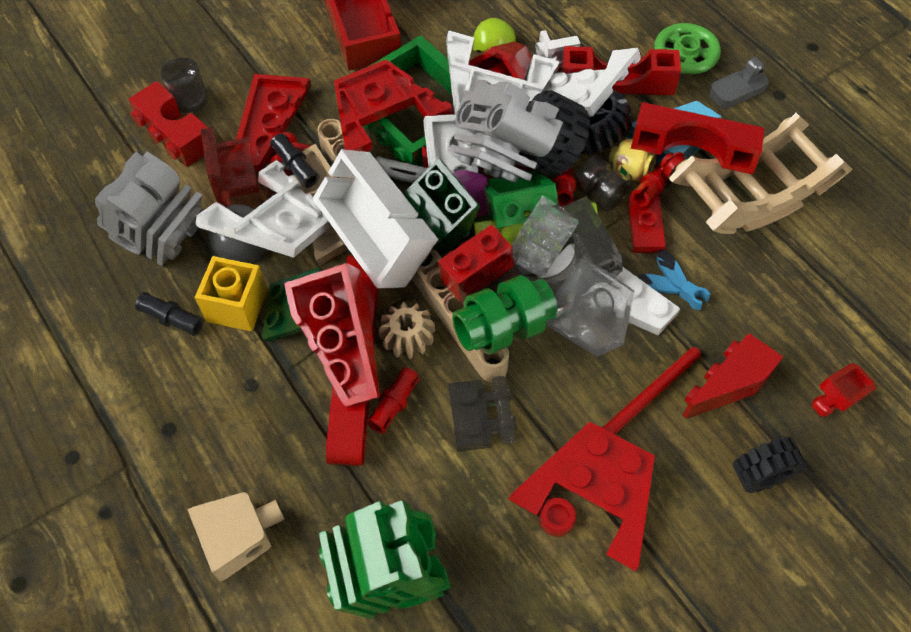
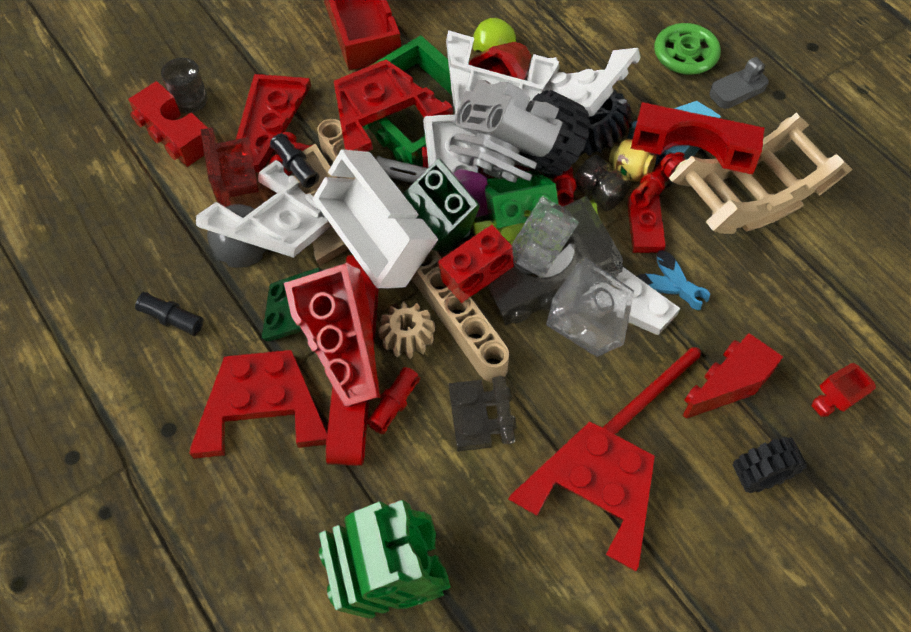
light grey piece [95,151,203,266] -> none
tan torso [188,492,285,582] -> none
yellow head [195,256,268,332] -> none
green piece [452,275,557,354] -> none
white bracket [535,30,581,68] -> none
red tile [539,498,576,537] -> none
red arch [561,46,681,95] -> none
none -> red wing [190,350,327,459]

